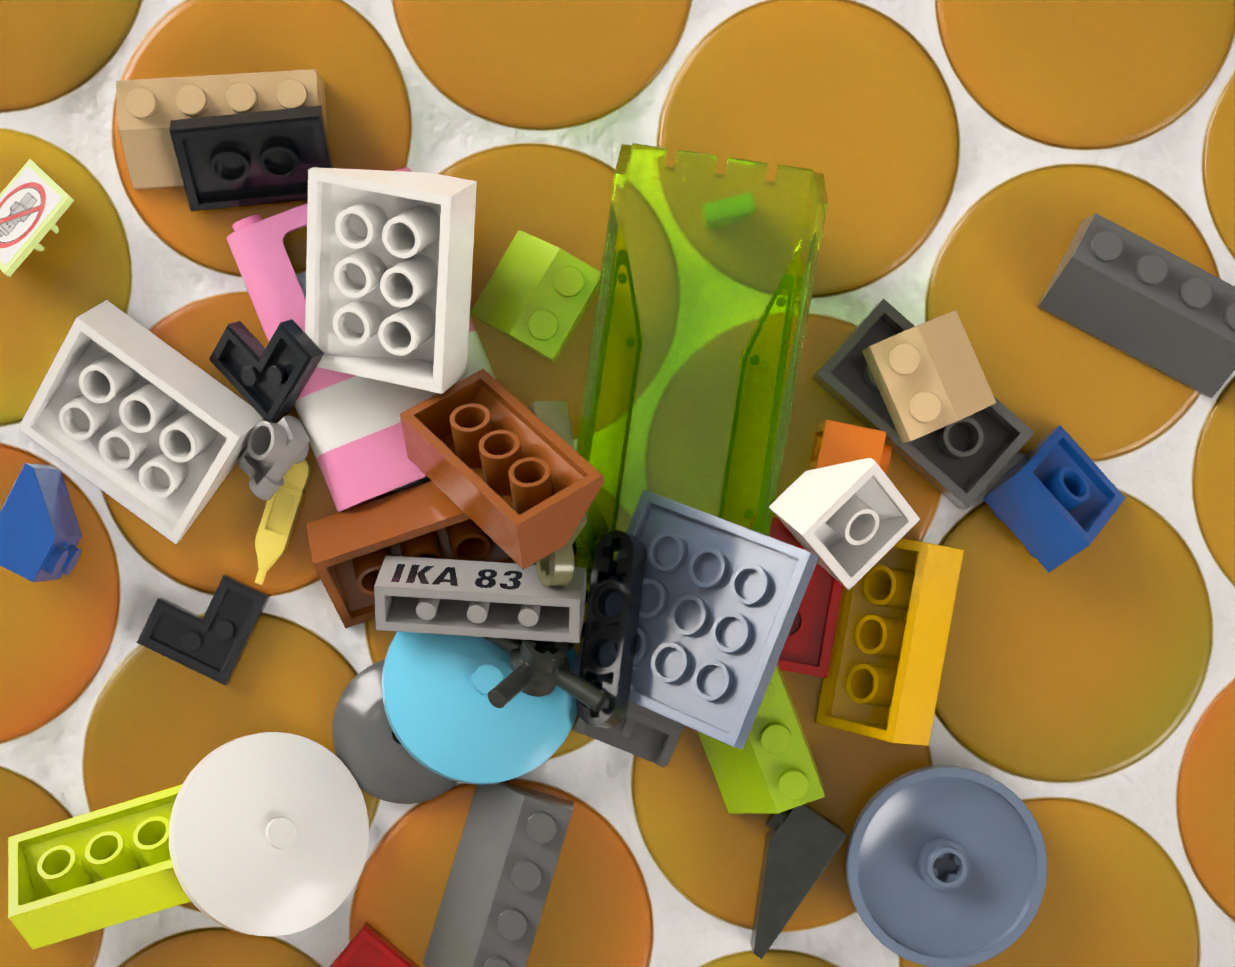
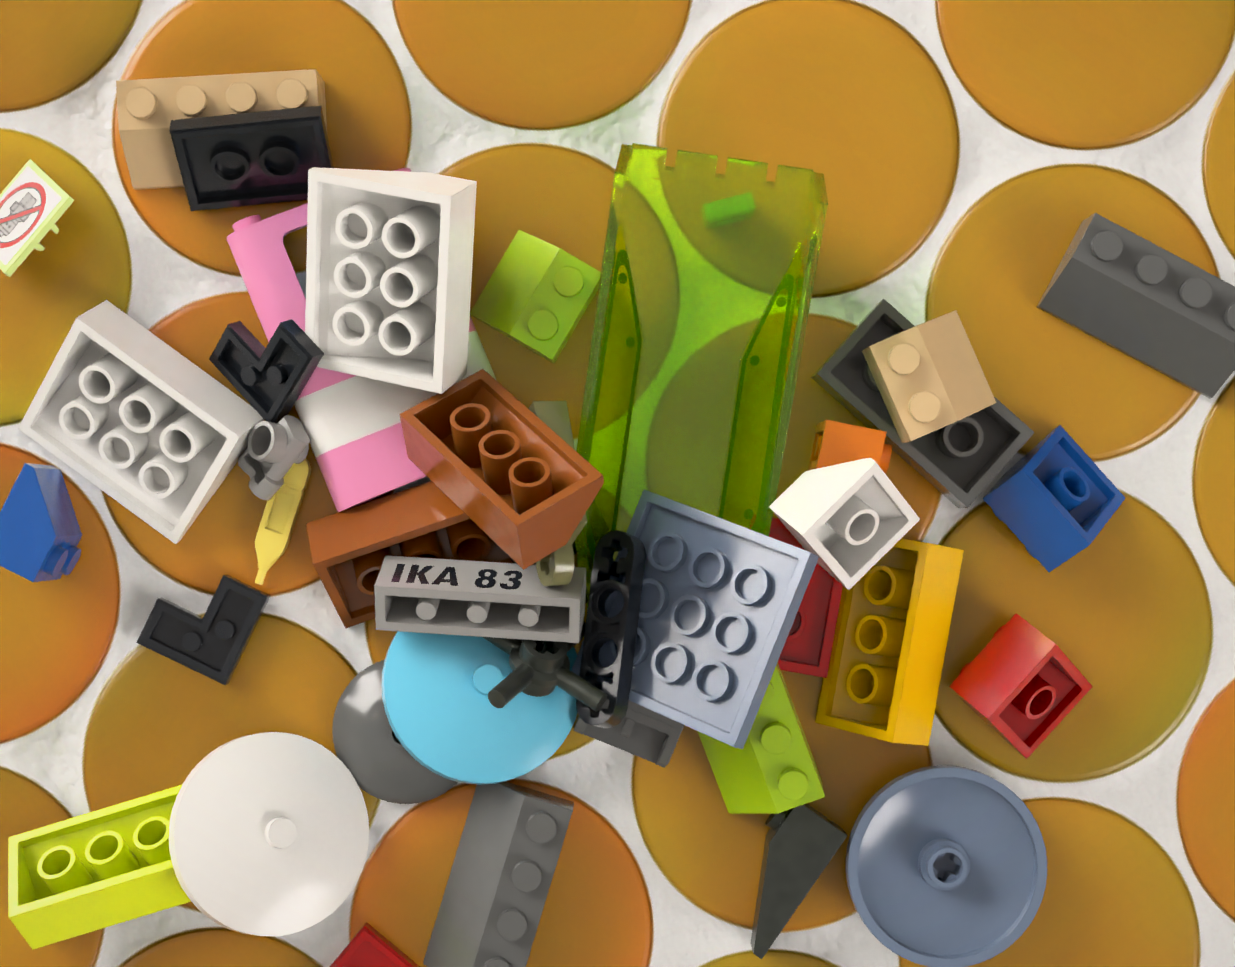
none -> red slope [949,613,1093,759]

